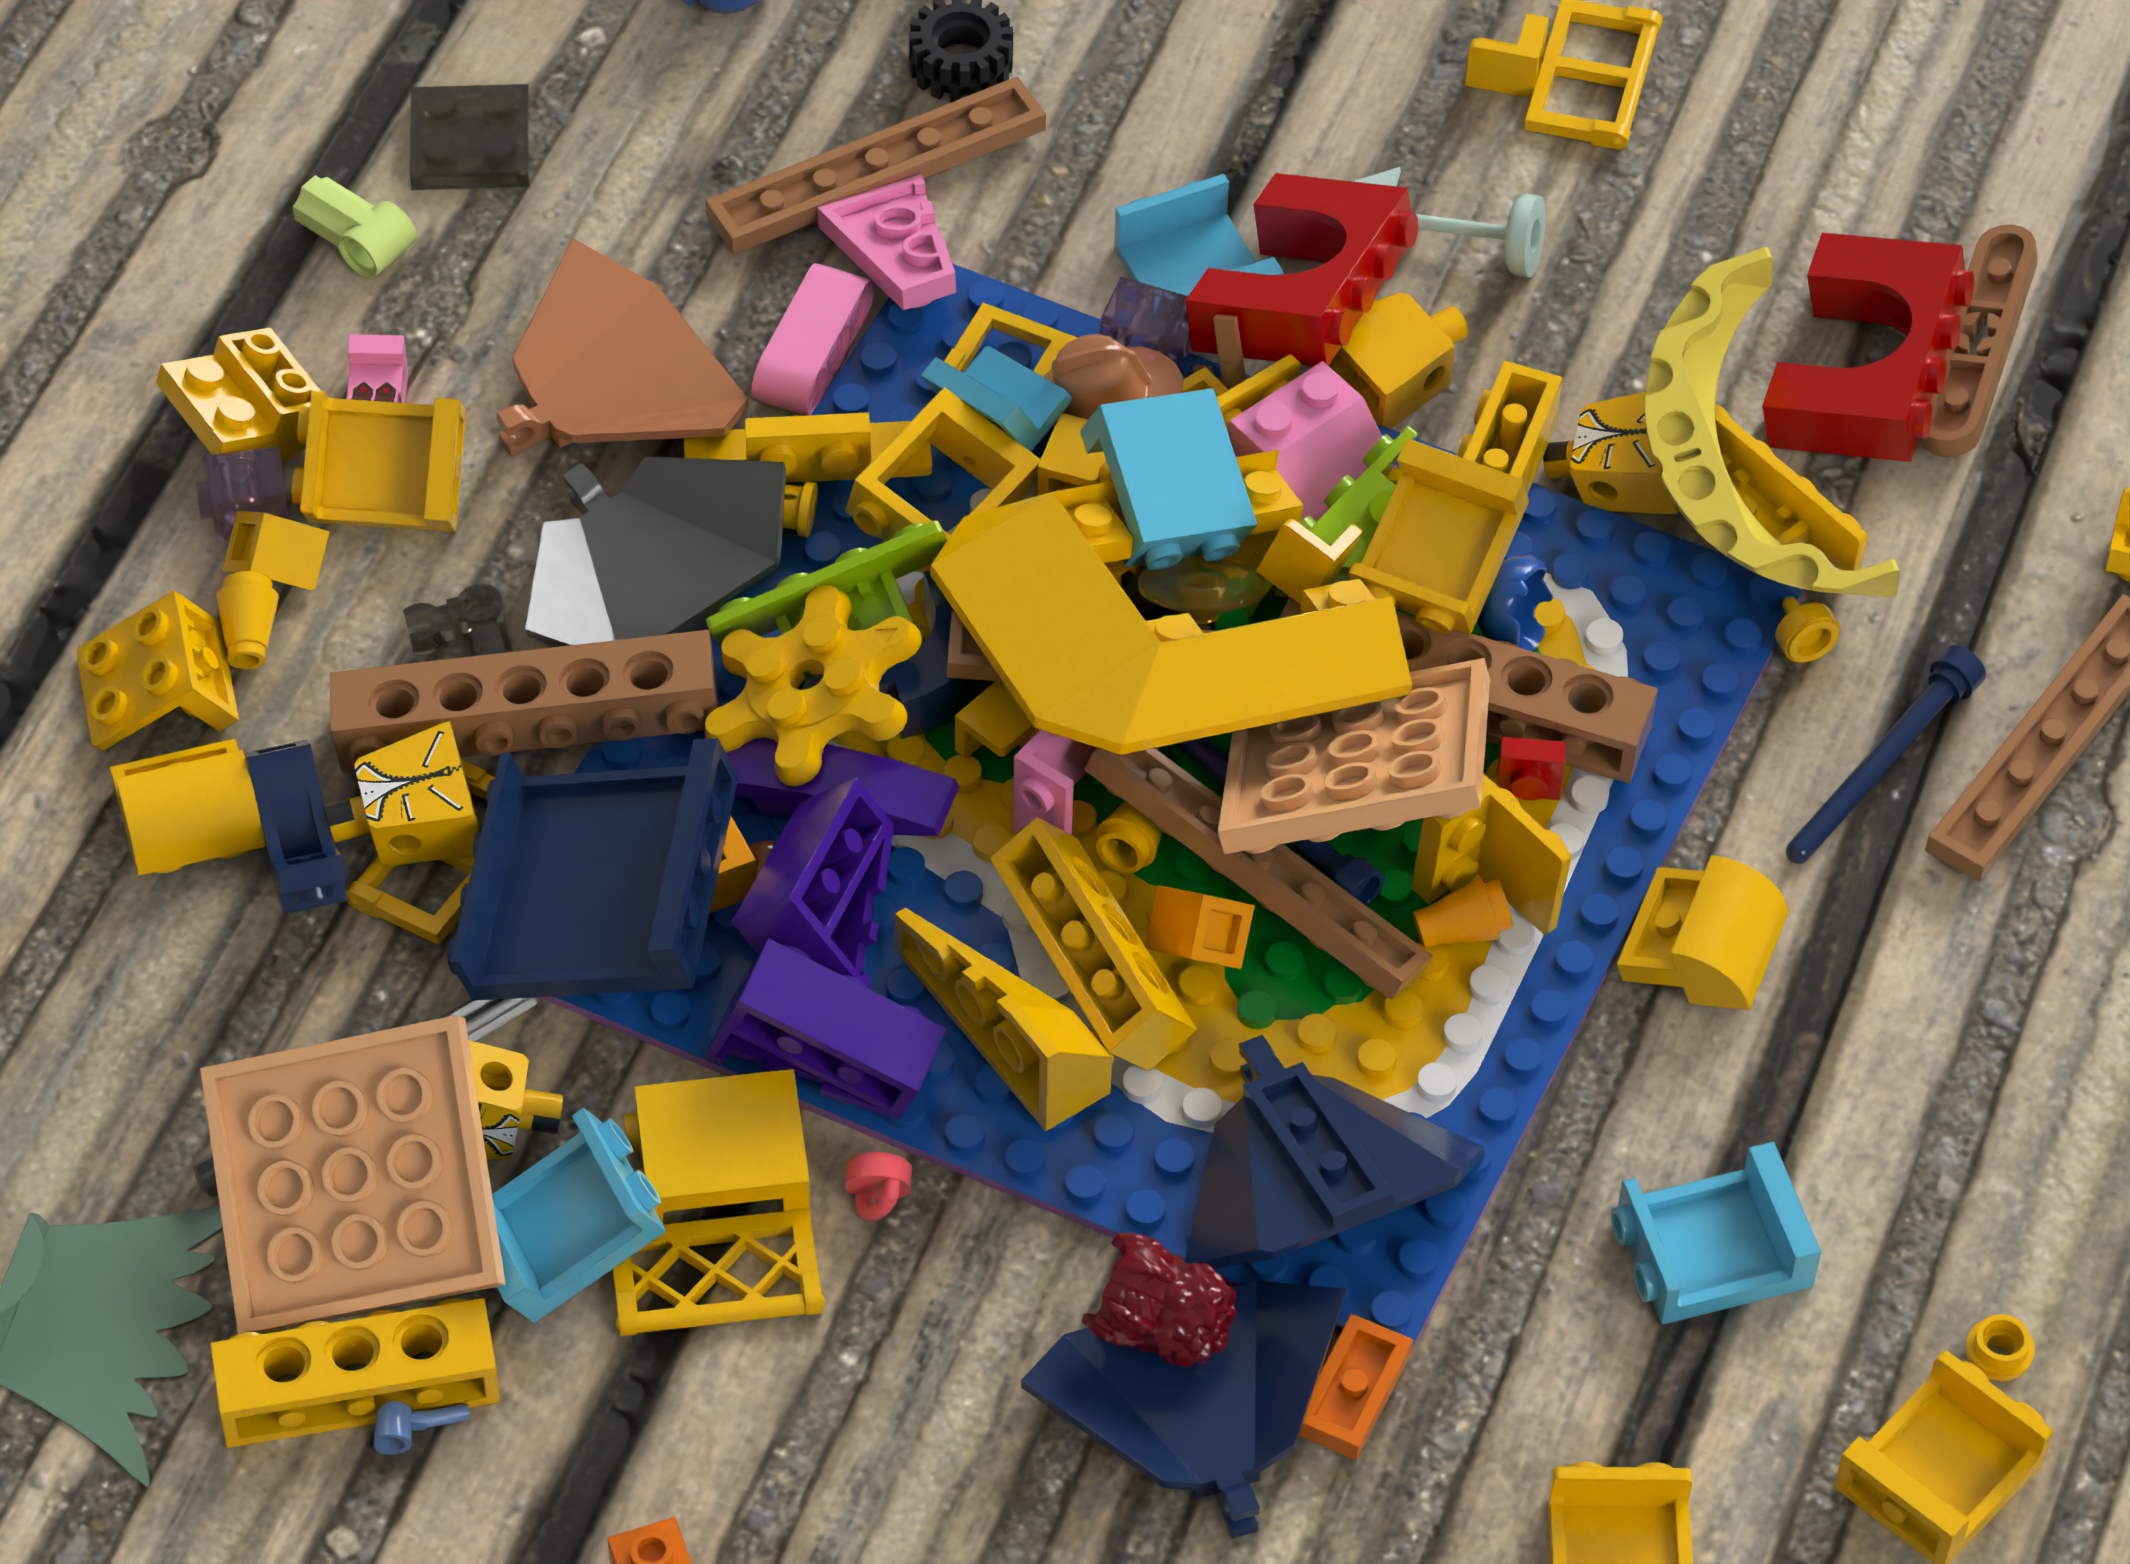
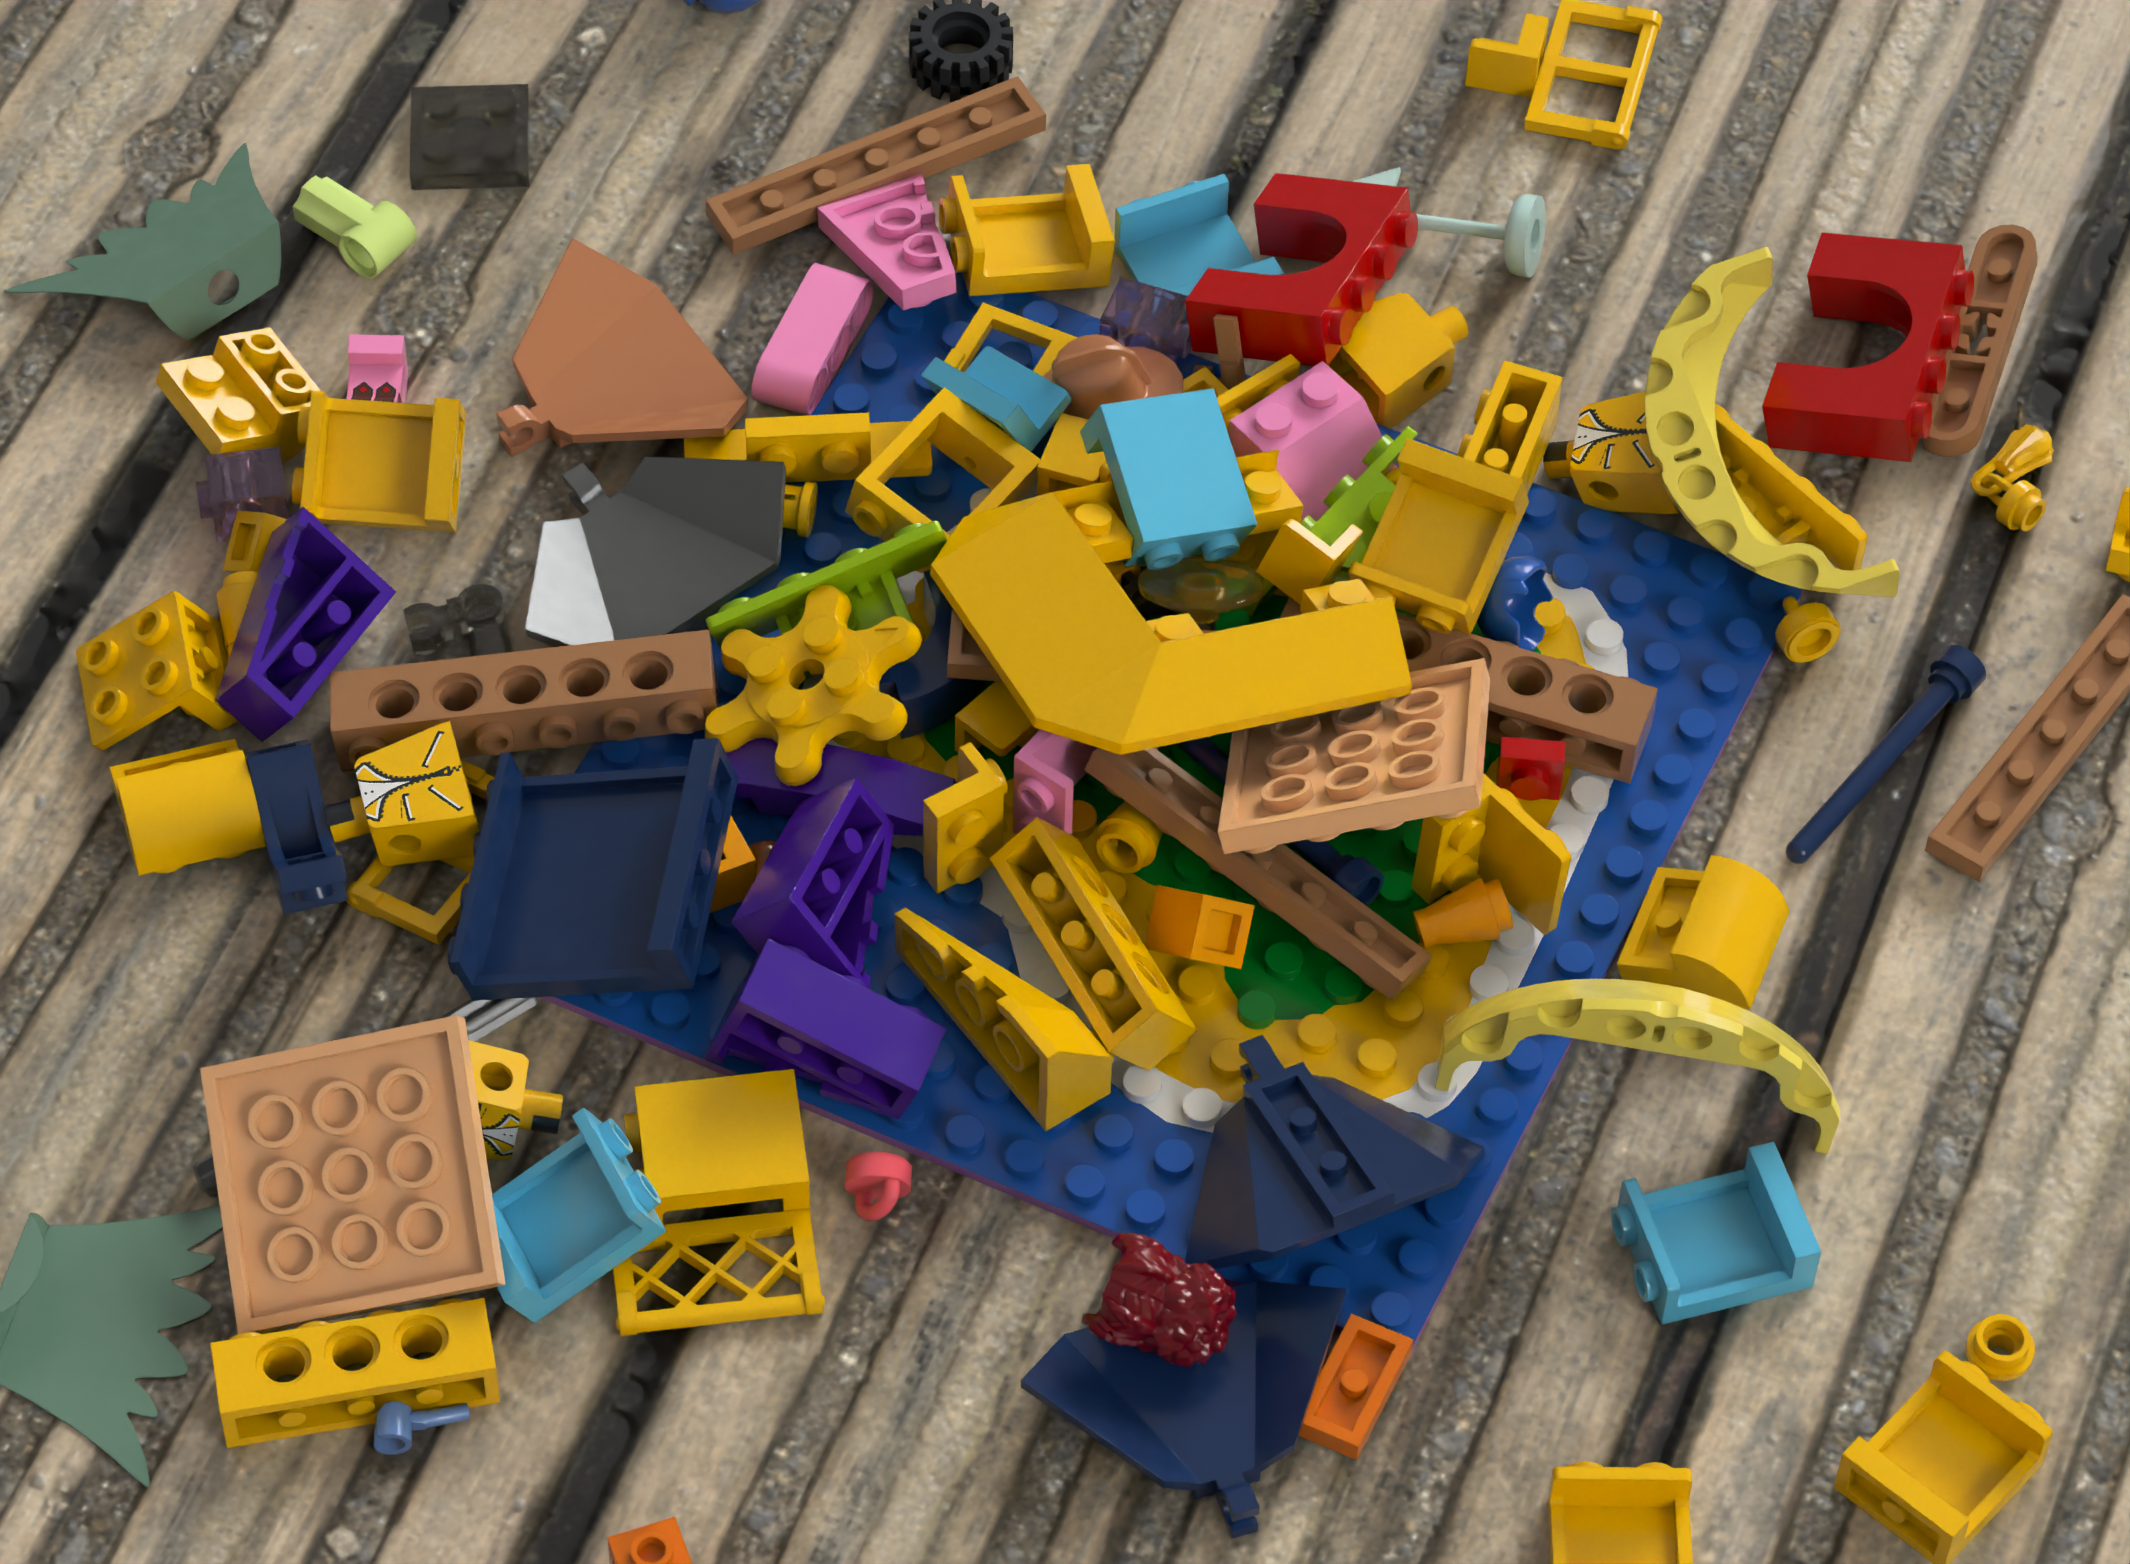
none -> sand green piece [4,143,281,341]
none -> dark purple wedge [215,507,396,742]
none -> yellow bracket [923,742,1008,894]
none -> yellow panel [938,164,1115,296]
none -> light yellow windscreen [1435,979,1840,1154]
none -> yellow piece [1970,424,2054,531]

